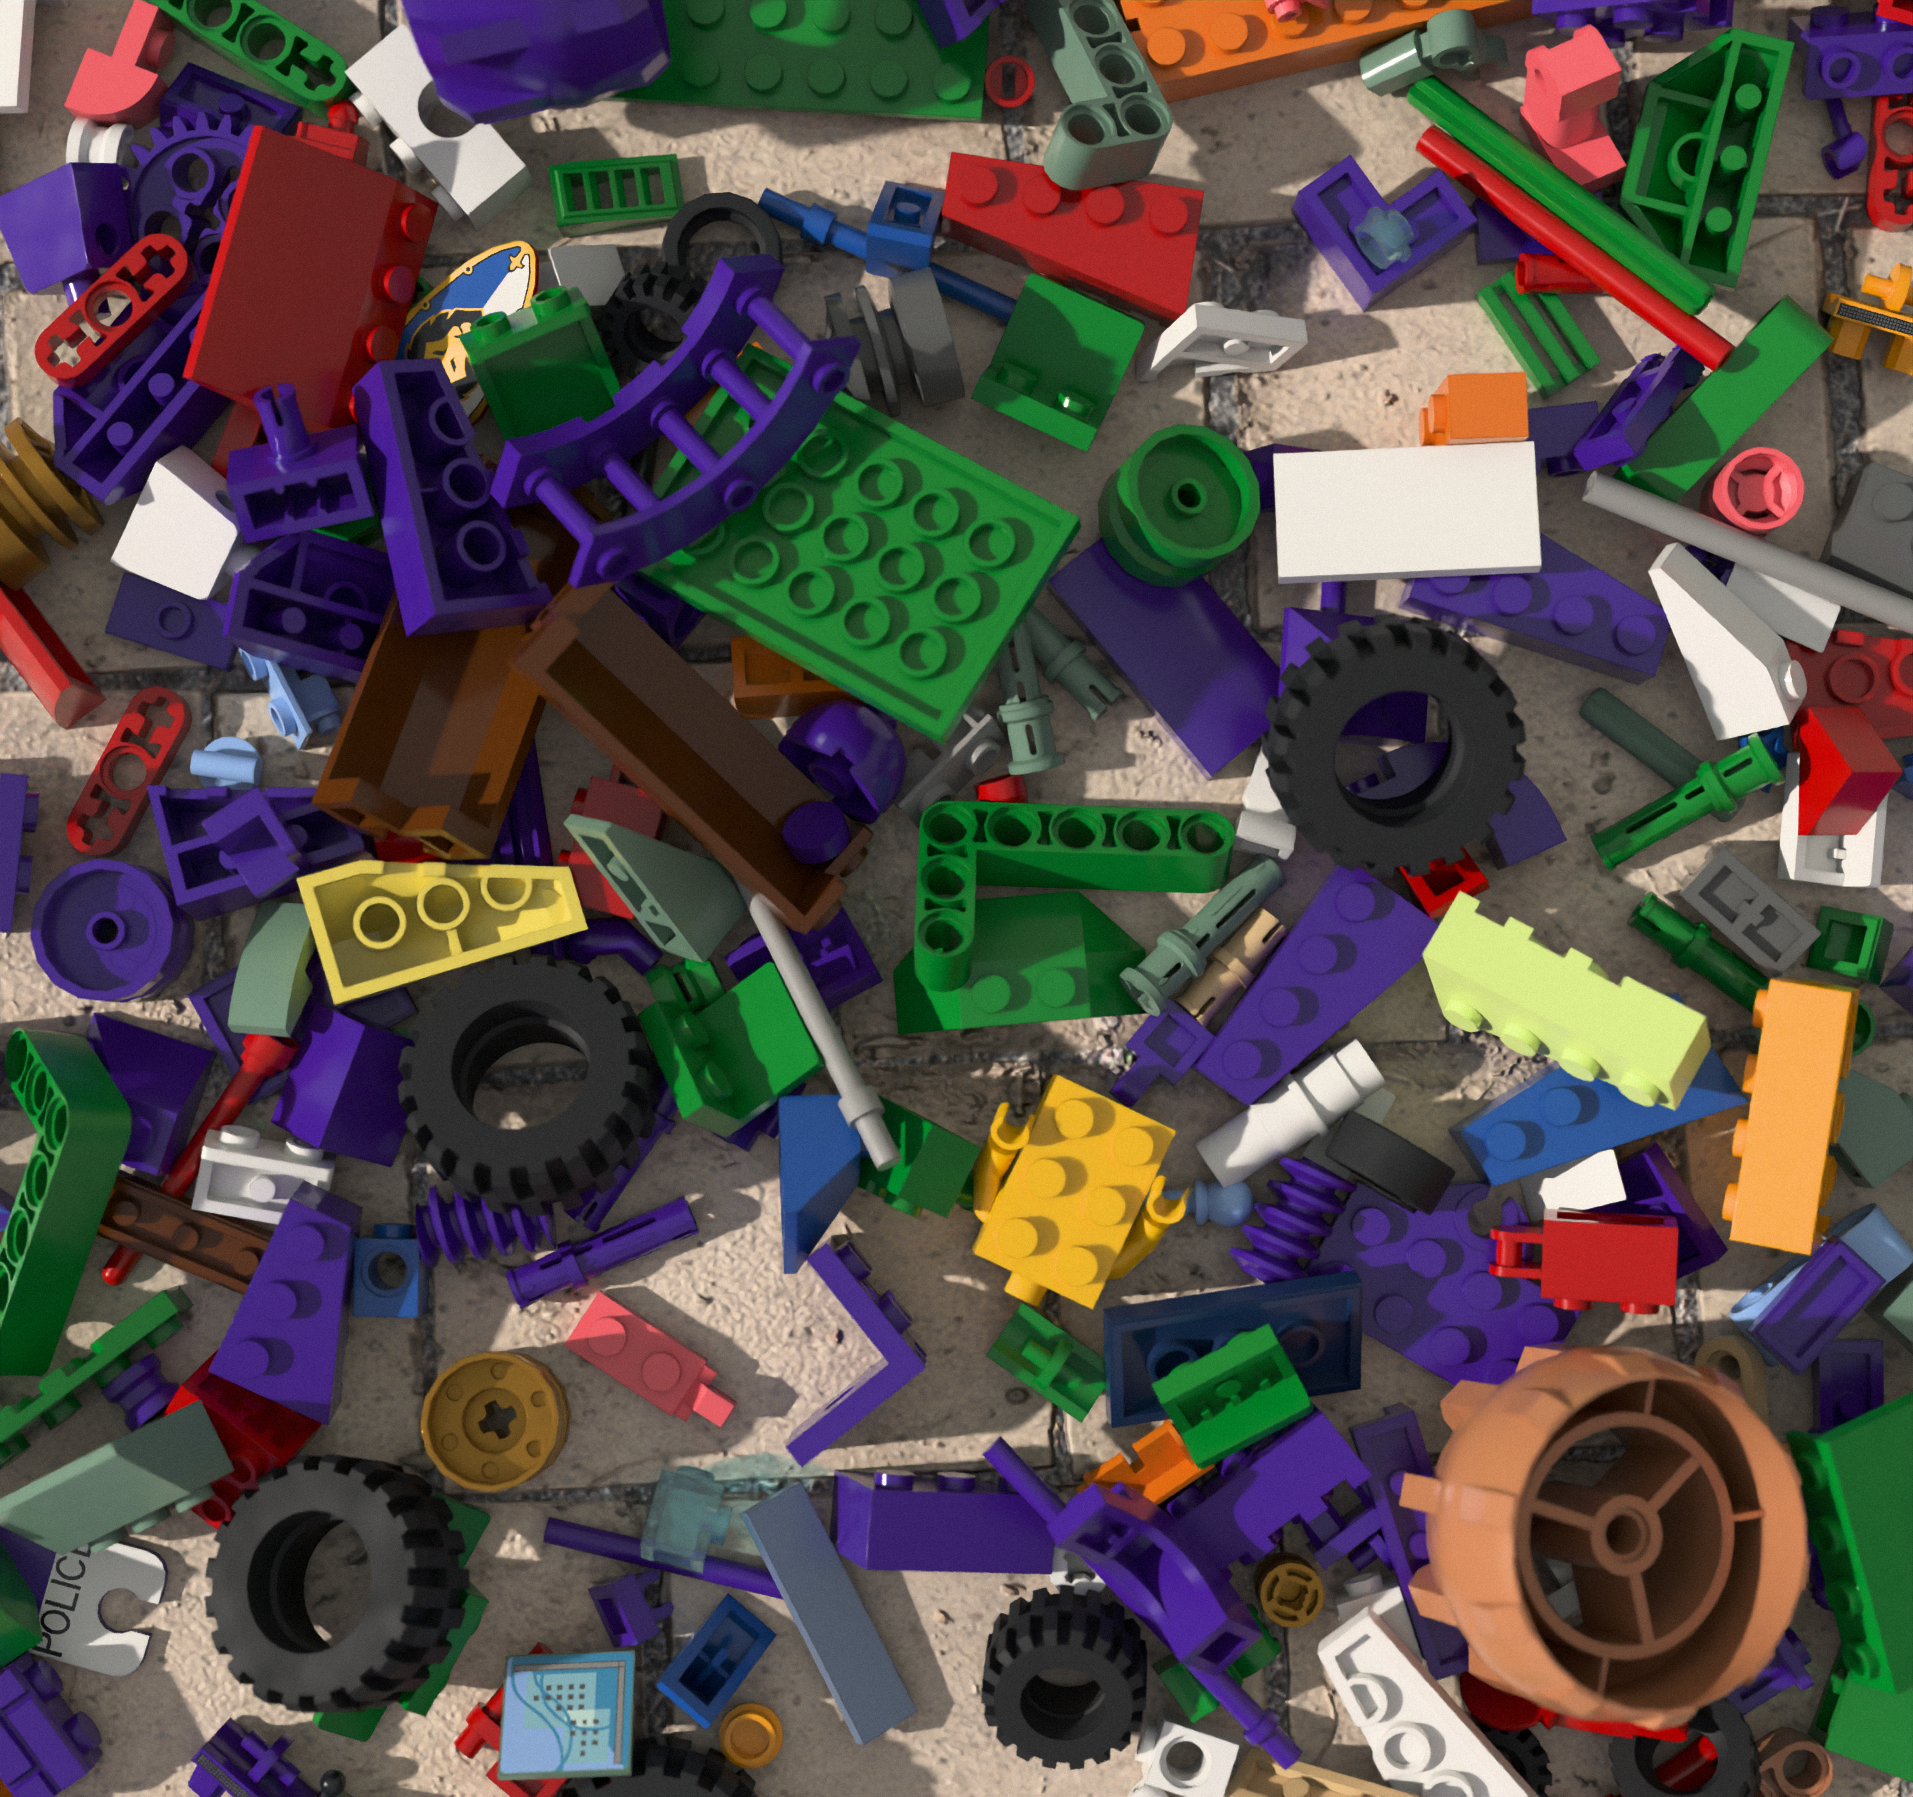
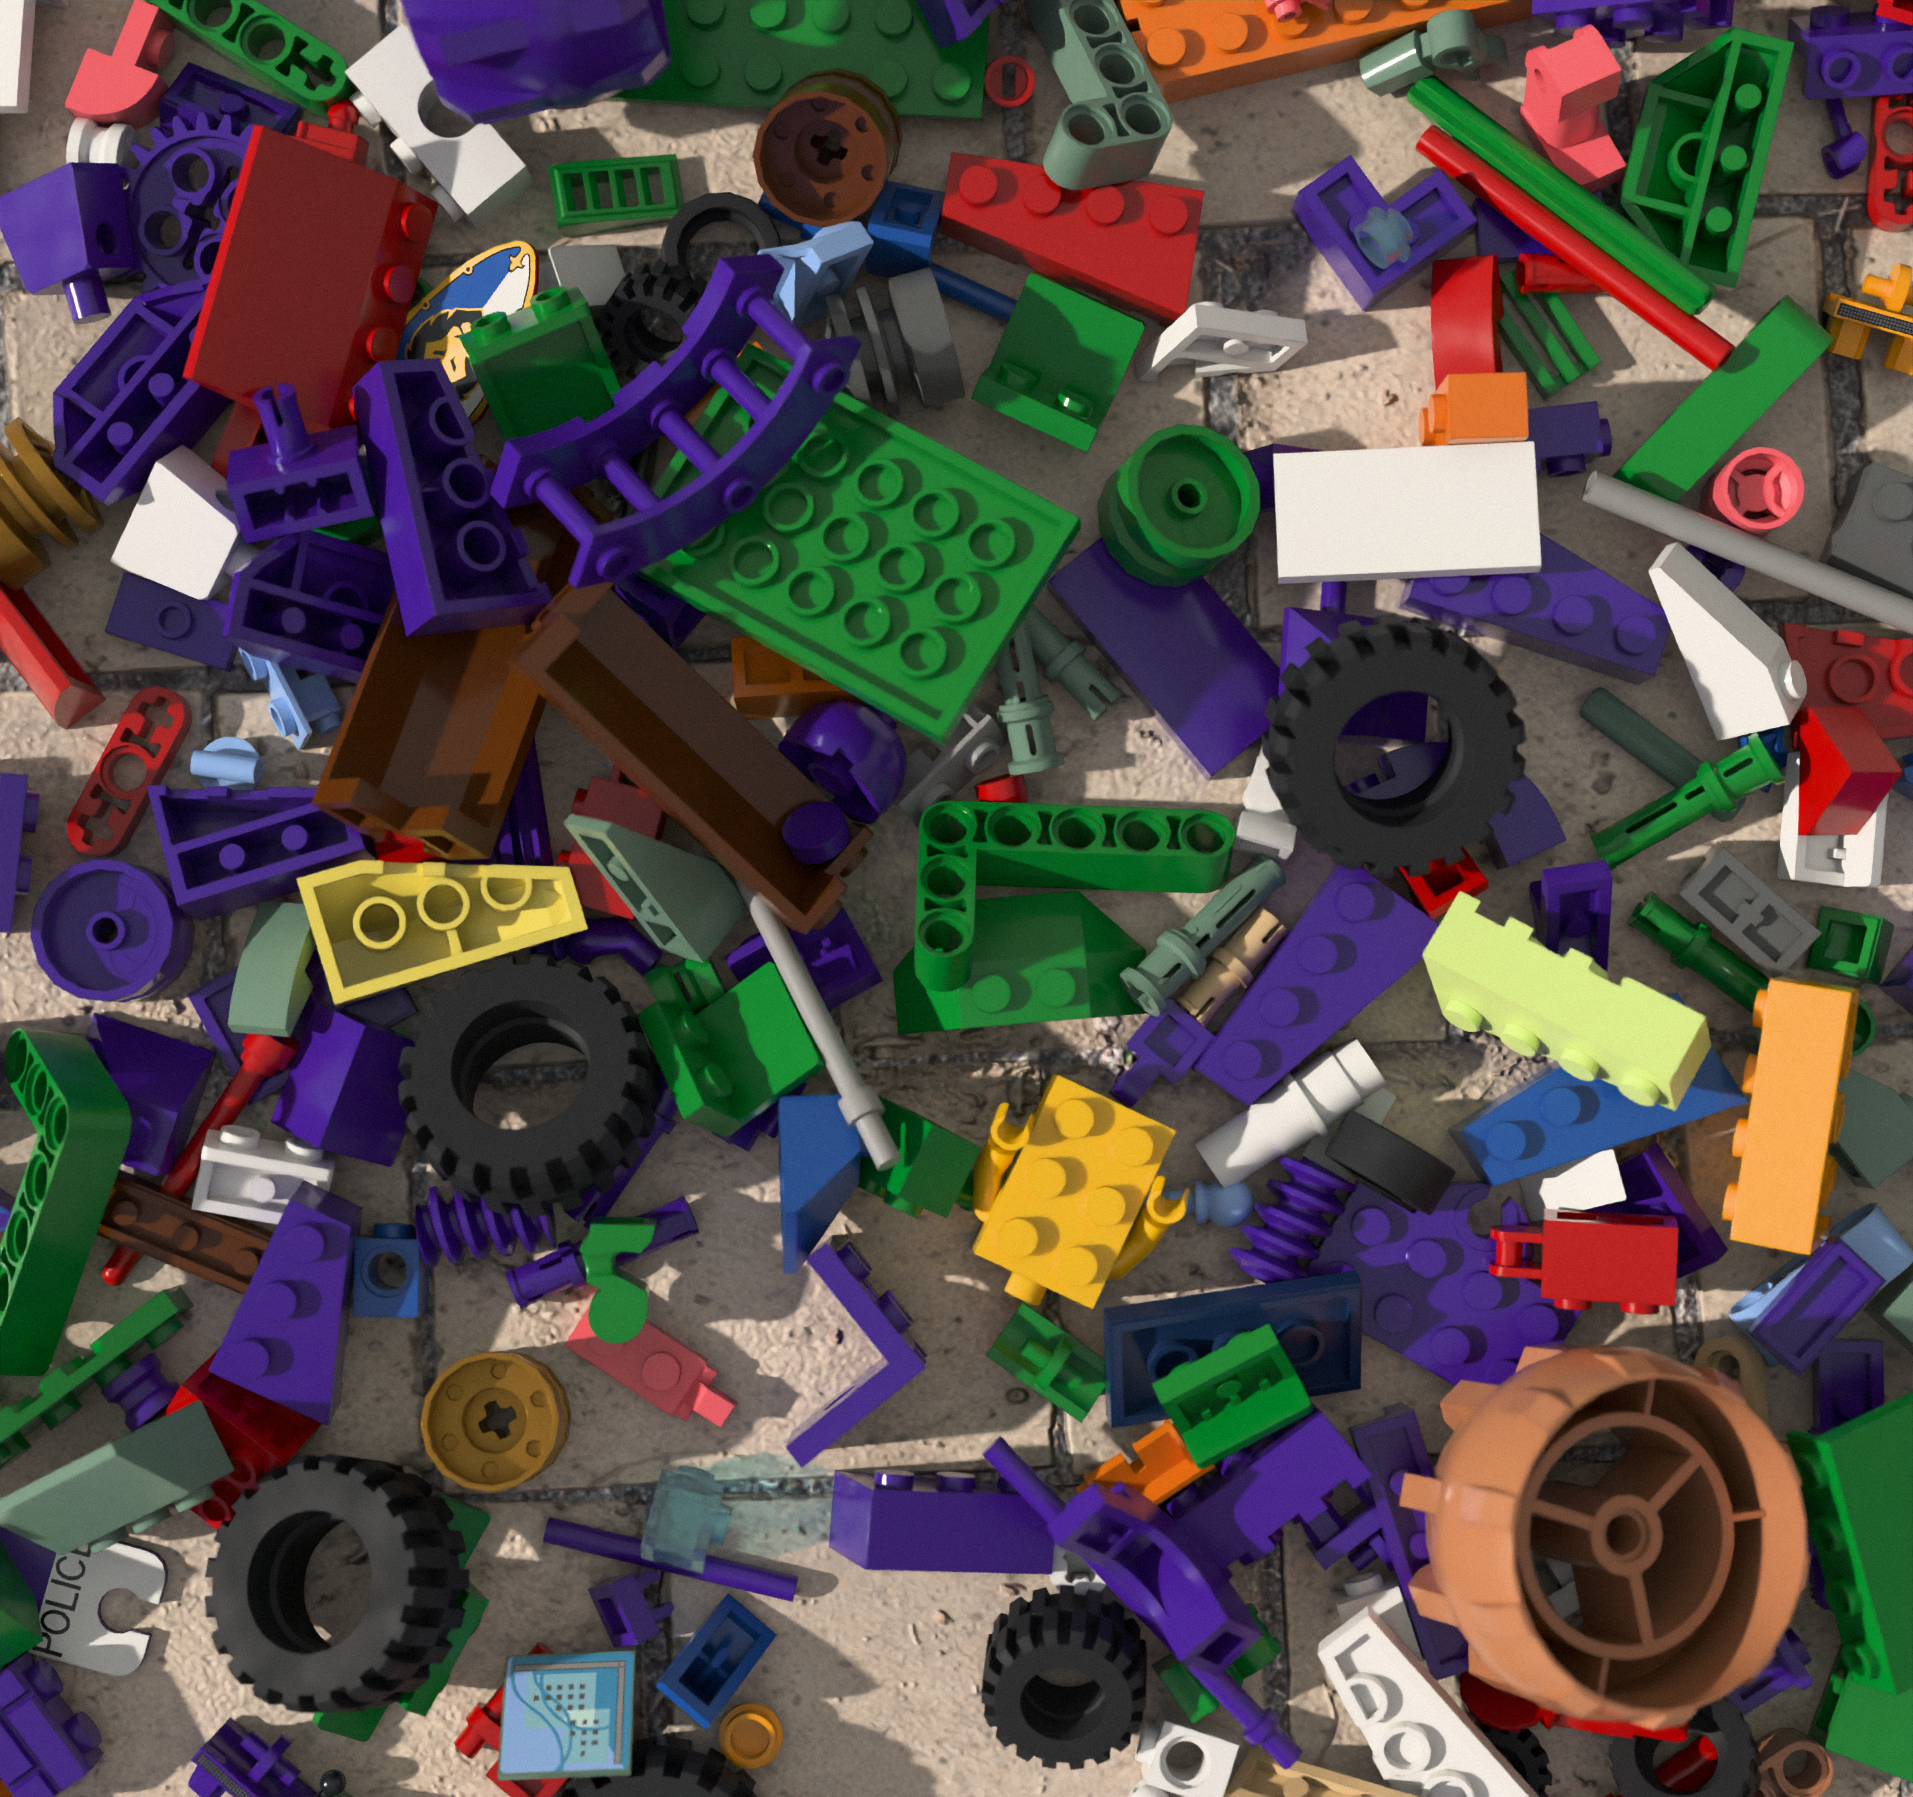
red beam [35,234,194,388] -> none
dark purple panel [201,786,313,898] -> none
sand blue tile [740,1482,917,1745] -> none
pearl gold wheel [1254,1552,1325,1628] -> none
dark purple hinge [1573,345,1705,472] -> none
white sticker [1726,563,1841,653] -> none
none -> green leg [580,1217,657,1344]
none -> reddish brown wheel [753,68,903,227]
none -> light blue slope [757,221,874,327]
none -> red slope [1431,253,1505,390]
none -> dark purple slope [1529,860,1613,970]

